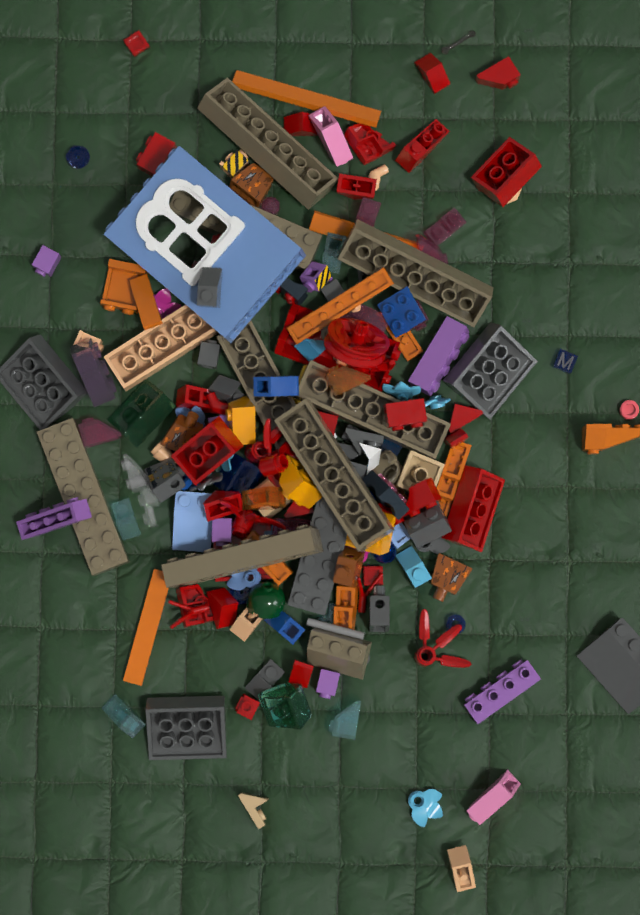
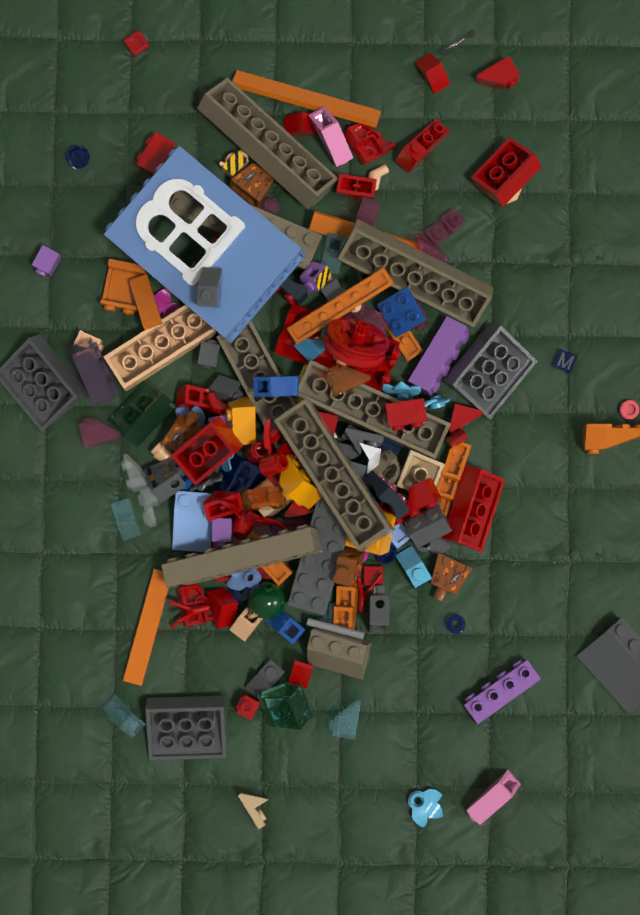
medium lavender brick [16,497,92,540] -> none
dark tan brick [37,418,130,576] -> none
medium lavender brick [316,669,340,699] -> none
red plant [414,609,471,668] -> none
light nougat slope [447,845,476,892] -> none

